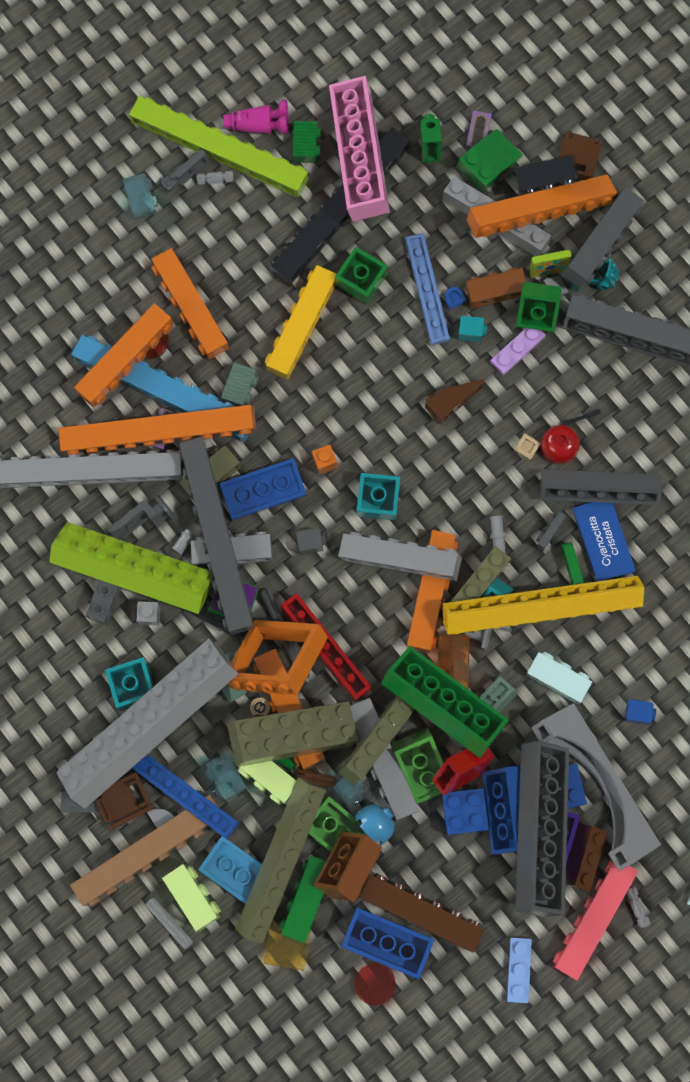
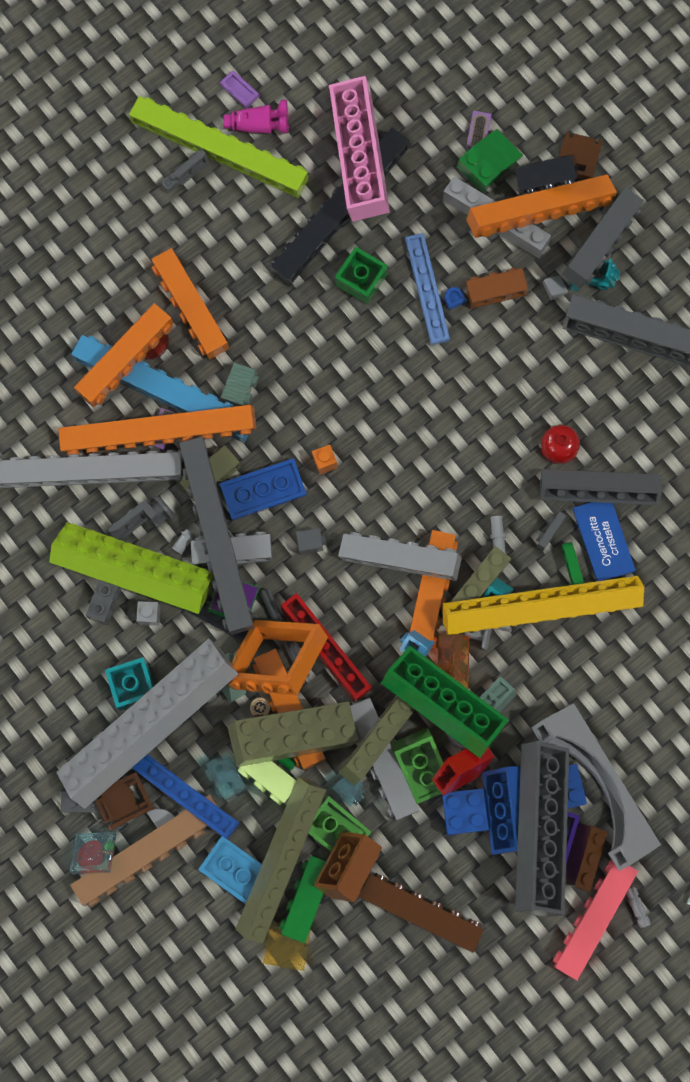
clear light blue brick [123,173,159,219] -> none
light grey axle [146,898,193,949] -> none
yellowish green brick [162,864,221,931] -> none
light grey axle [196,171,234,185] -> none
yellow brick [265,265,337,380] -> none
green brick [293,121,321,163] -> none
reddish brown axle [295,768,336,788] -> none
blue brick [341,908,434,979] -> none
dark azure cylinder [355,804,395,846] -> none
clear red tile [355,963,396,1006] -> none
teal brick [357,473,400,520] -> none
green torso [420,113,442,163] -> none
reddish brown slope [425,379,484,425] -> none
teal brick [458,316,487,343] -> none
lavender plate [490,328,546,376] -> none
light blue plate [507,938,532,1003] -> none
tan tile [514,433,541,461] -> none
green brick [516,282,562,332] -> none
light aqua brick [526,652,592,705] -> none
lime tile [529,250,571,278] -> none
black hinge [562,409,601,426] -> none
blue brick [624,699,656,725] -> none
none -> clear light blue tile [70,832,116,874]
none -> medium lavender tile [220,70,260,109]
none -> dark azure brick [399,630,435,657]

